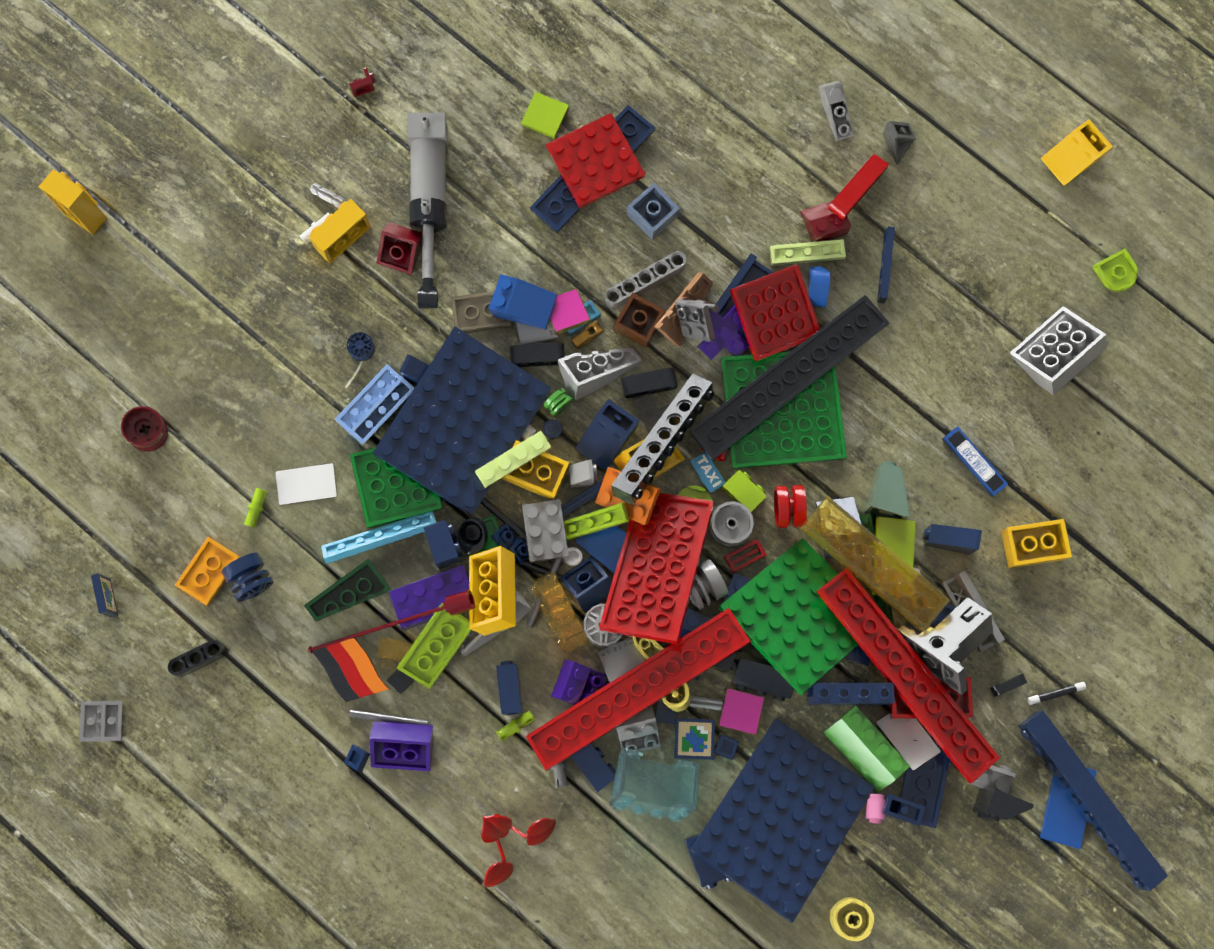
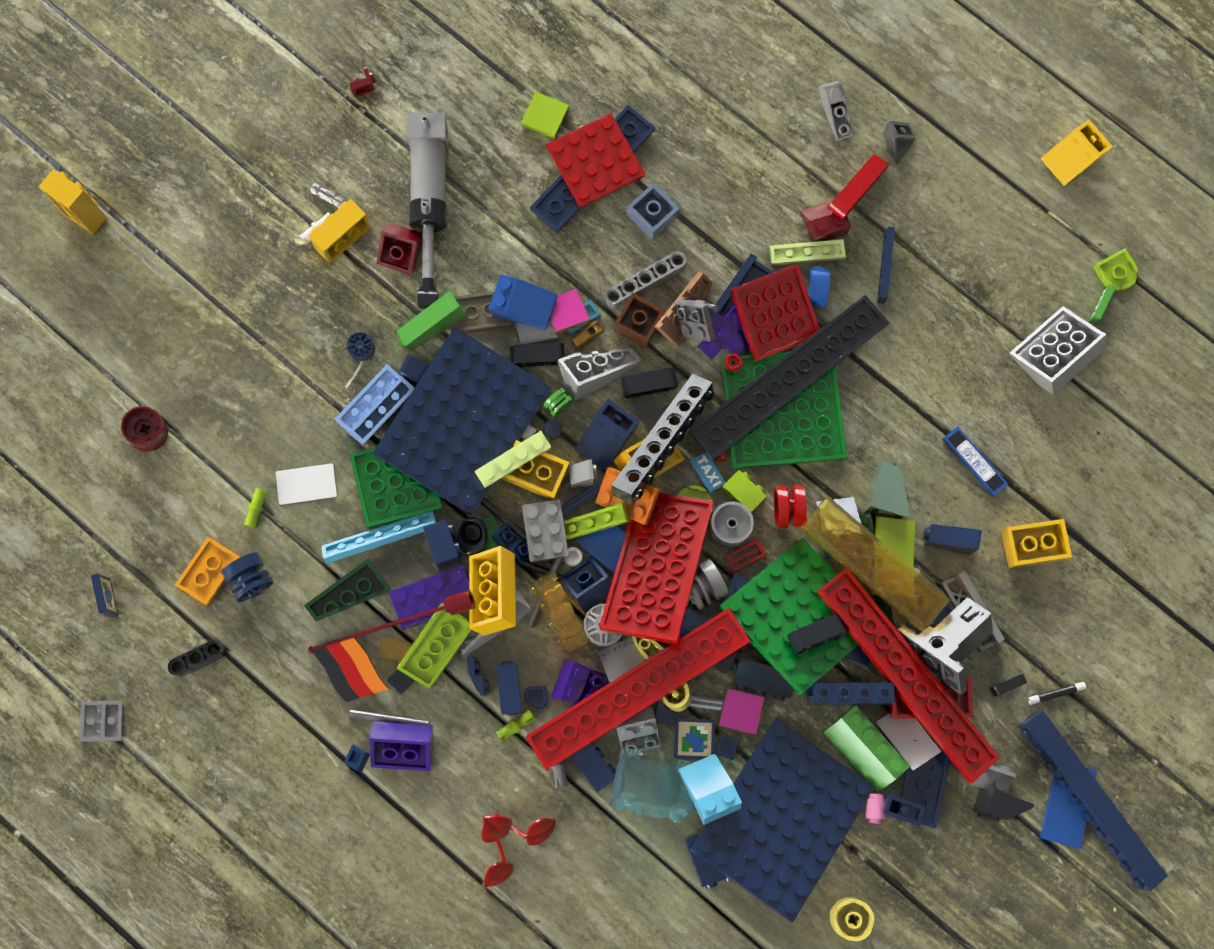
none -> bright green slope [397,291,468,351]
none -> dark blue slope [466,656,489,697]
none -> dark blue tile [524,685,547,709]
none -> medium azure slope [678,754,742,825]
none -> red plate [724,354,743,372]
none -> black beam [787,614,847,655]
none -> bright green tile [1089,285,1116,325]

